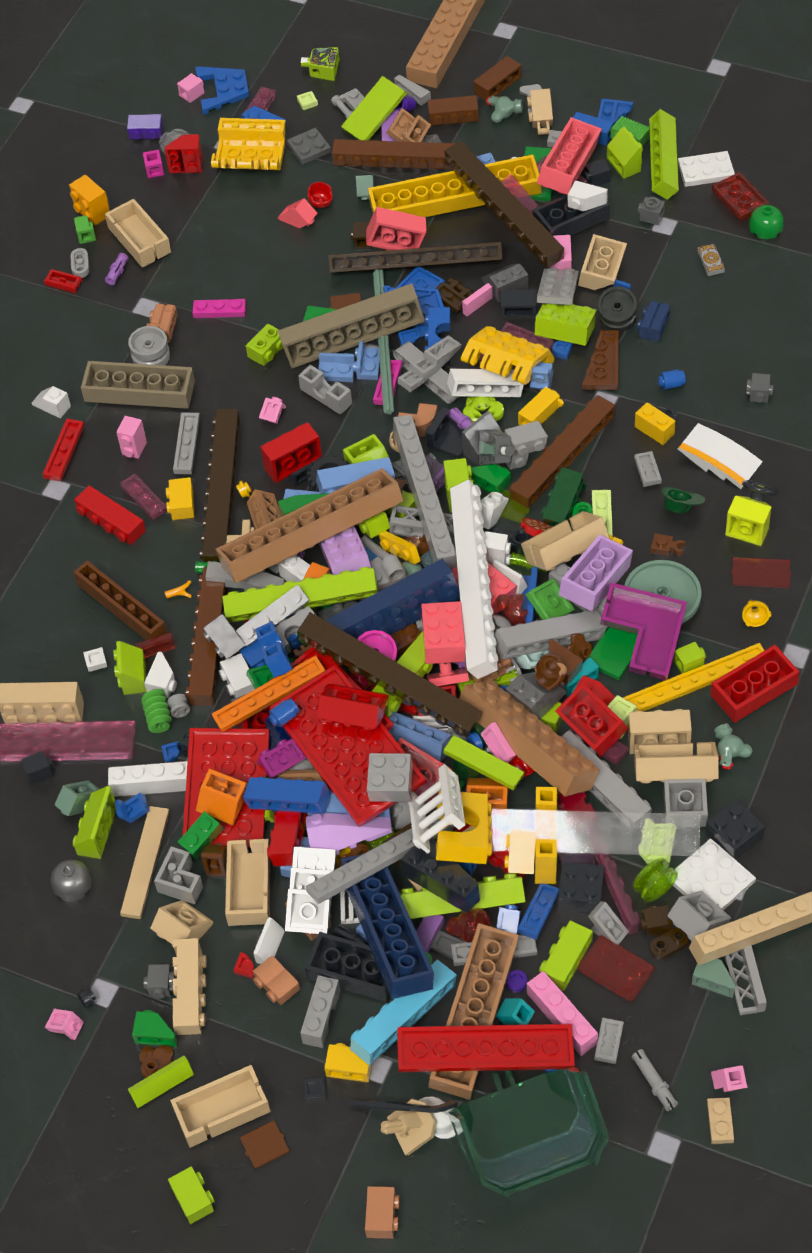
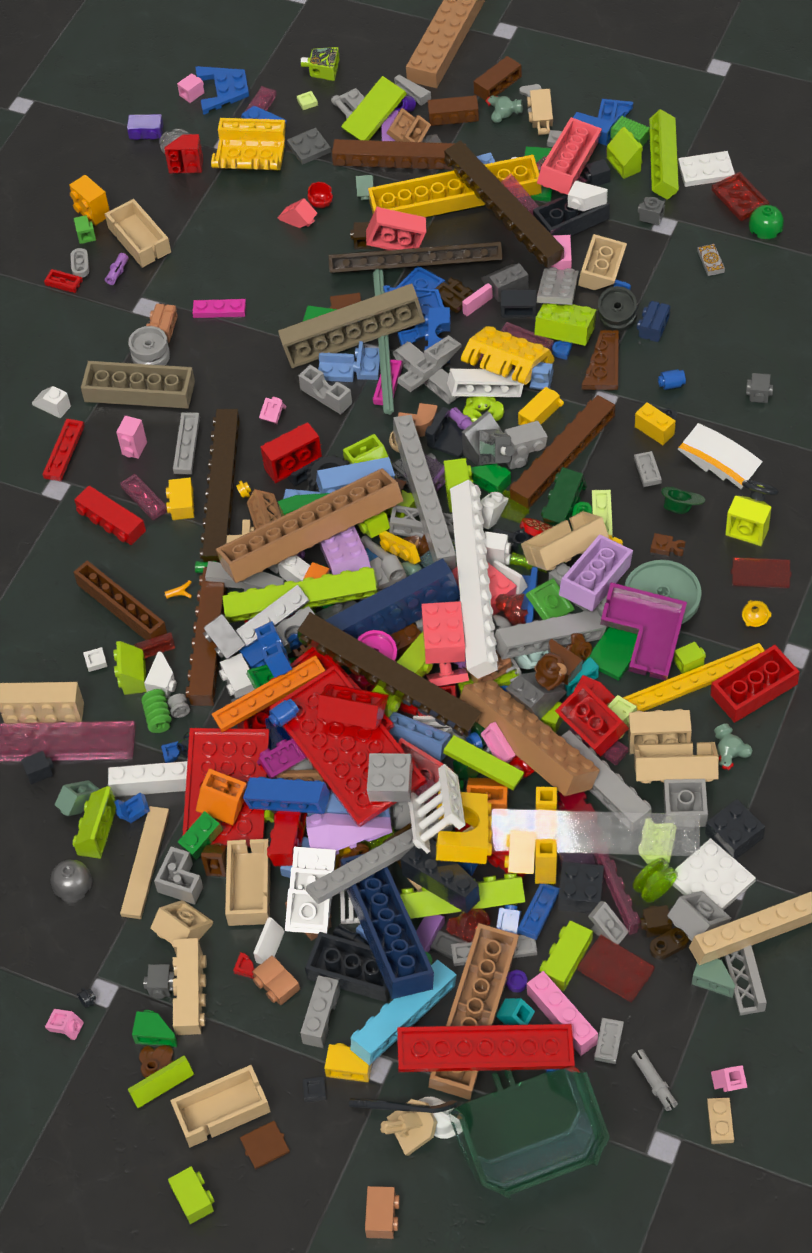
dark pink brick [143,150,164,178] -> none
lime brick [246,324,283,366] -> none

